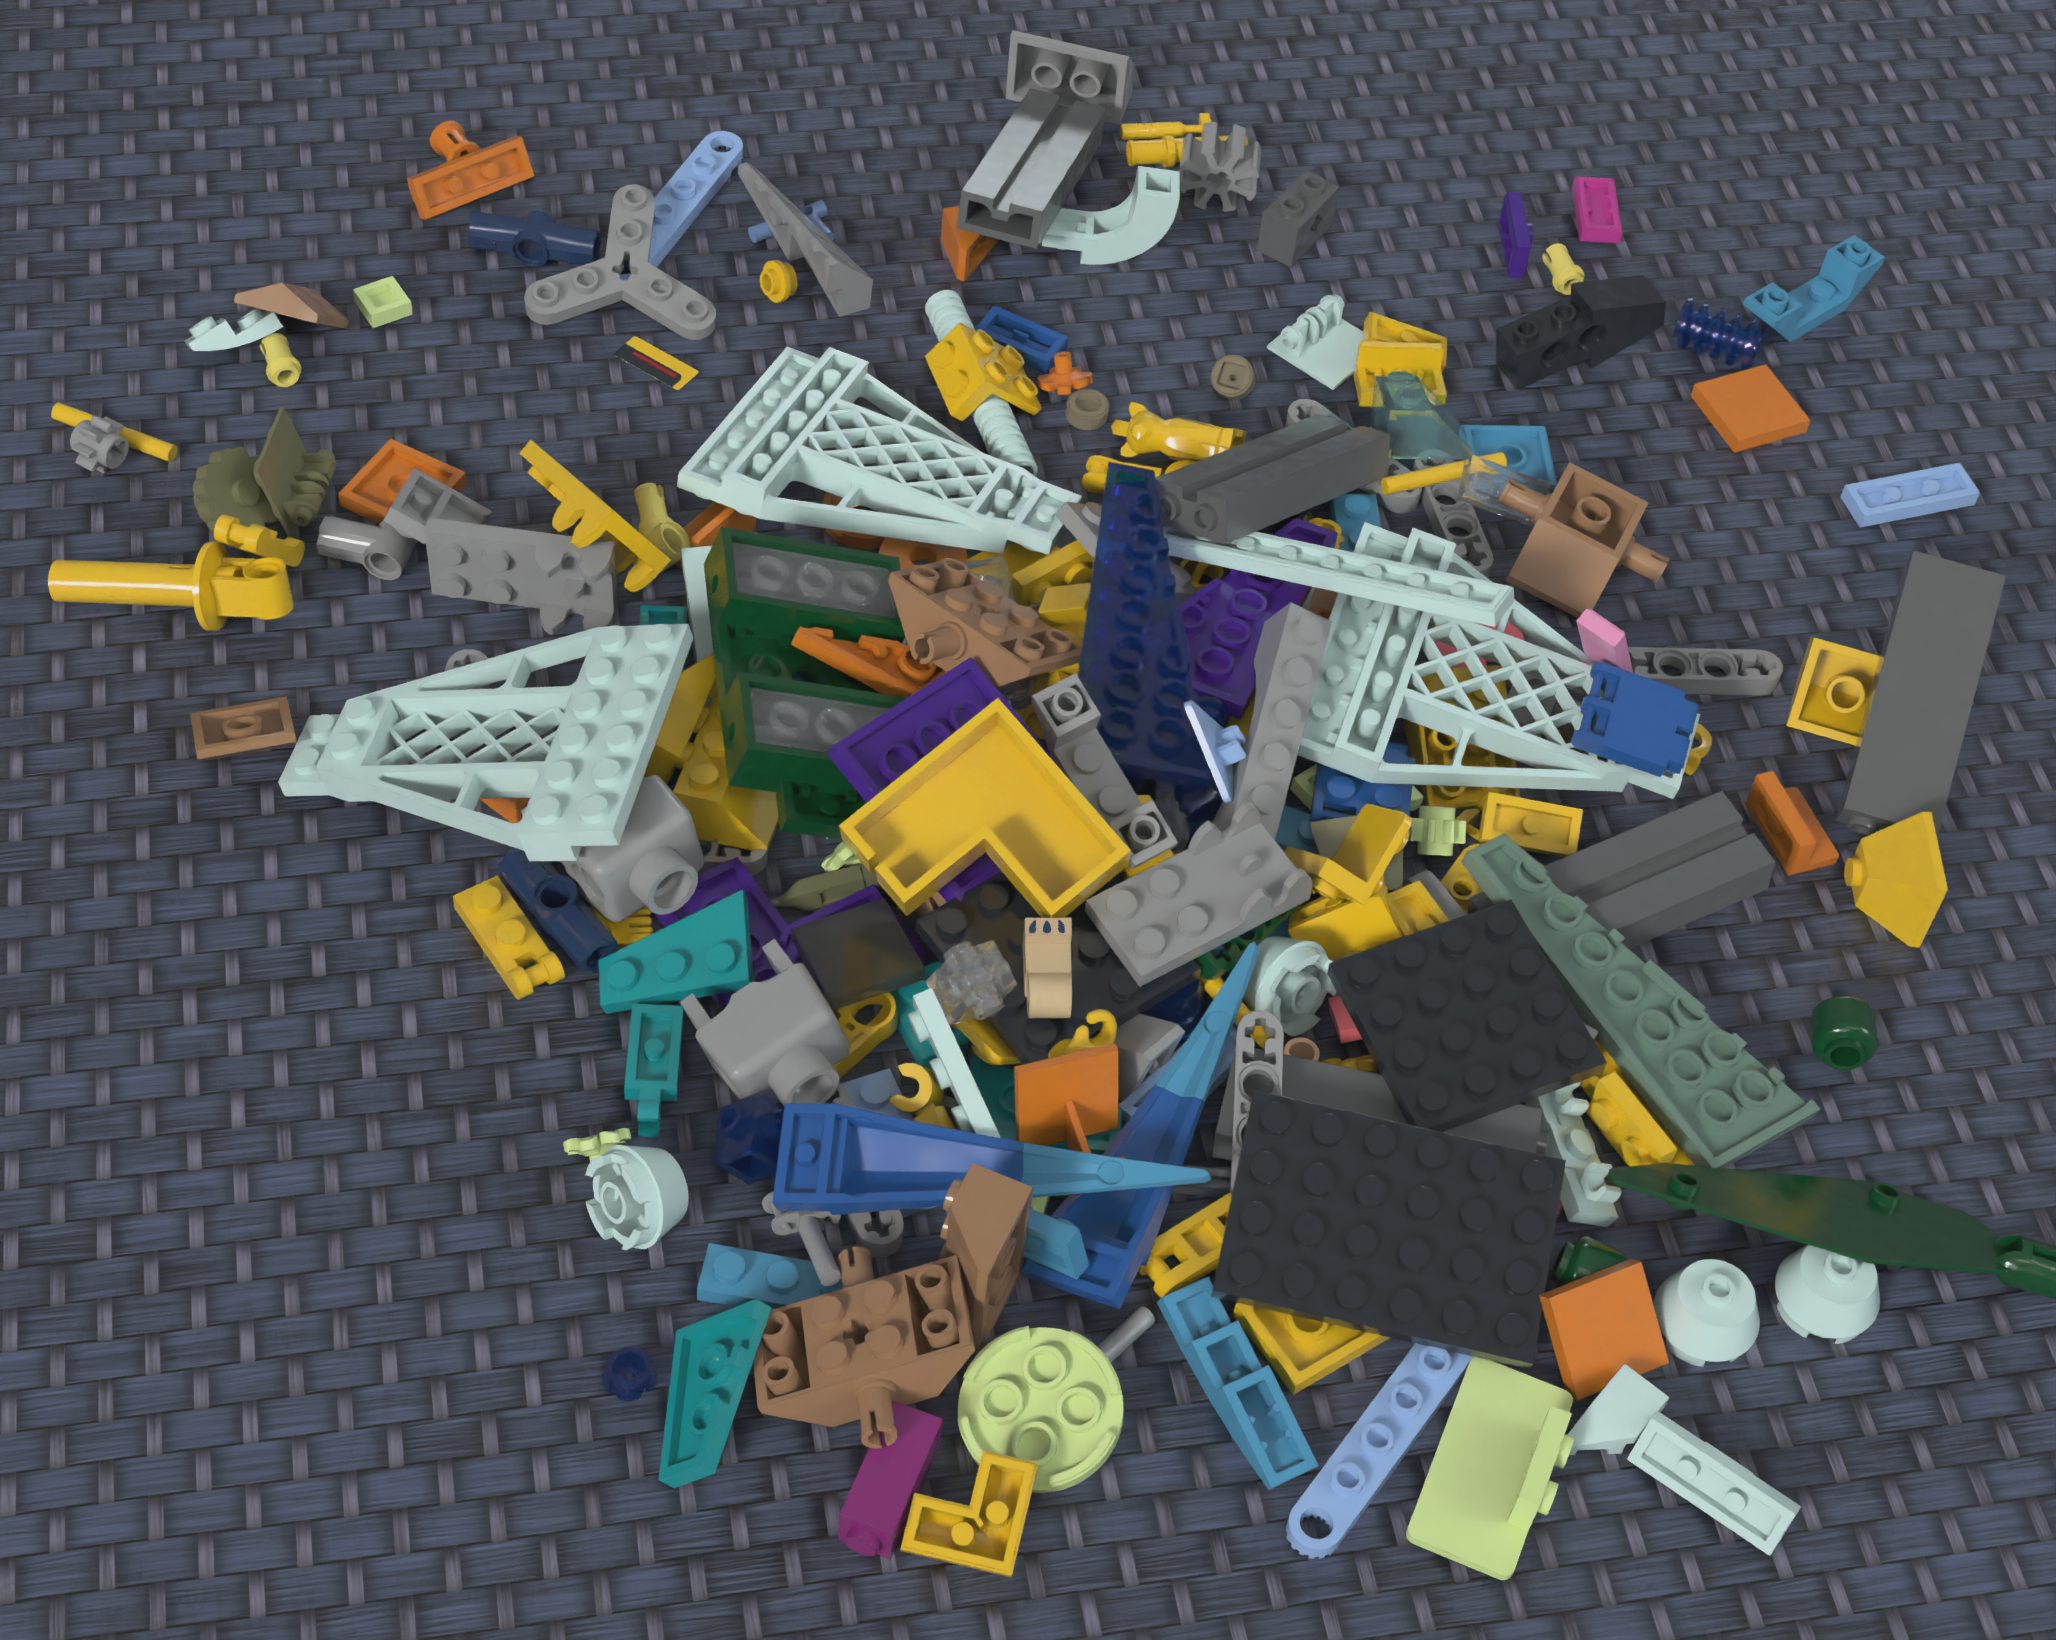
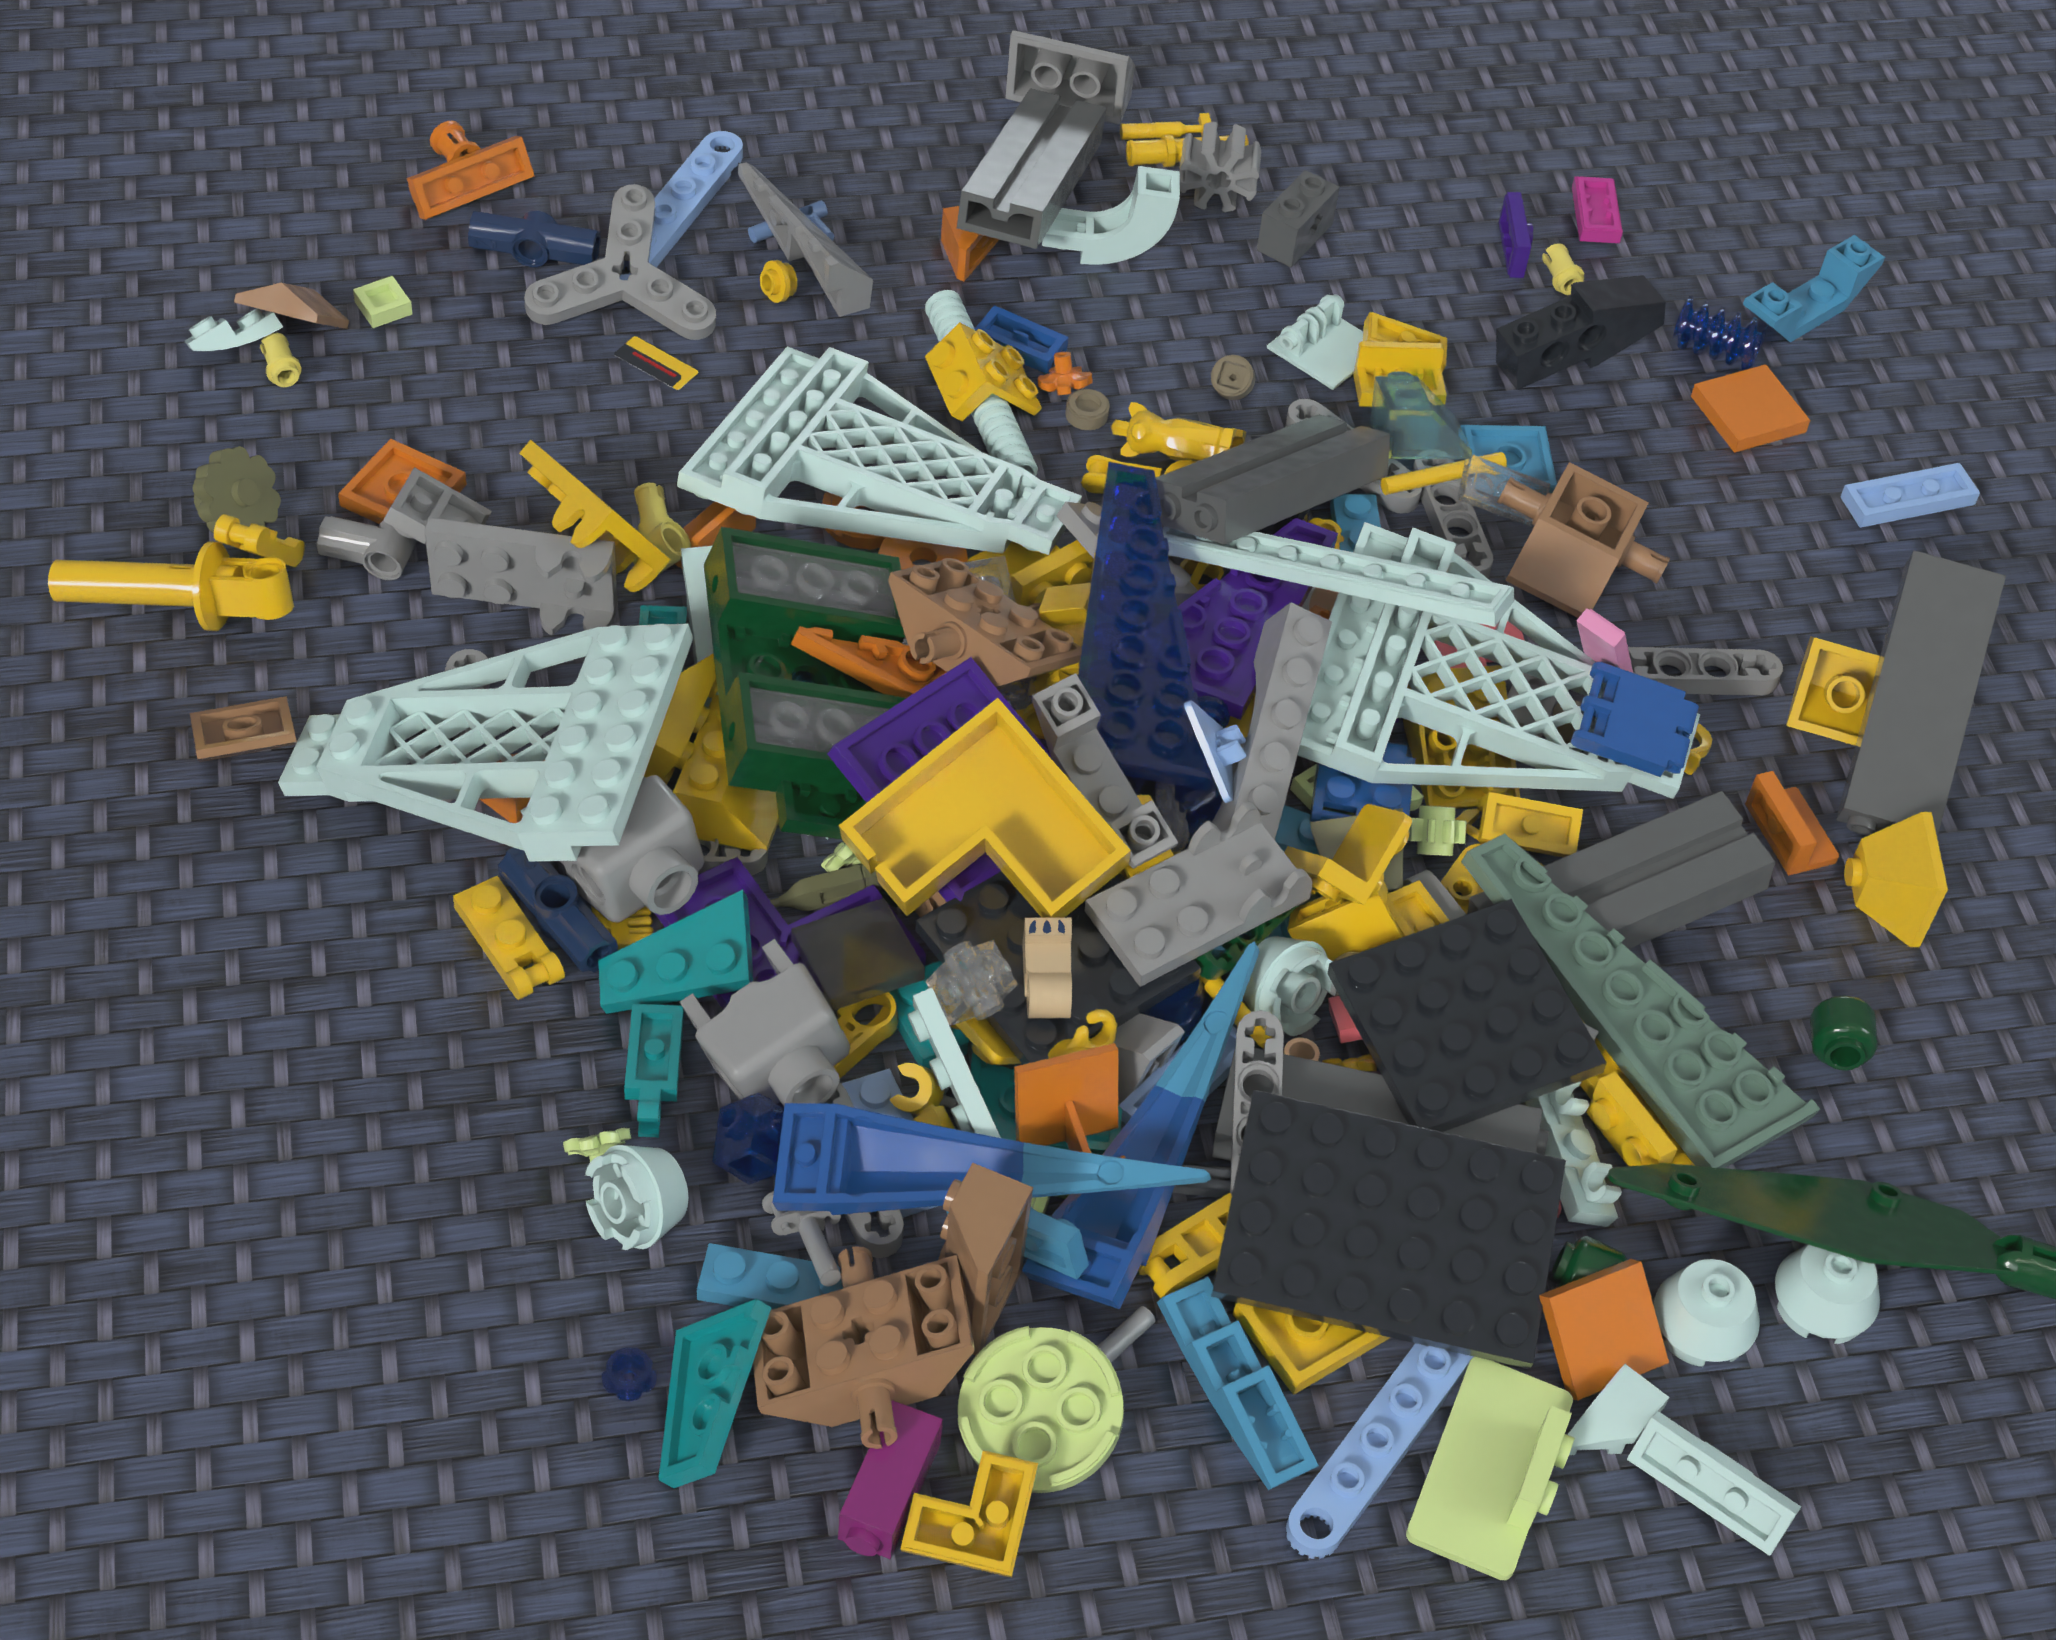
yellow bar [51,402,178,462] -> none
light grey gear [70,415,129,473] -> none
olive hinge [253,407,337,537] -> none

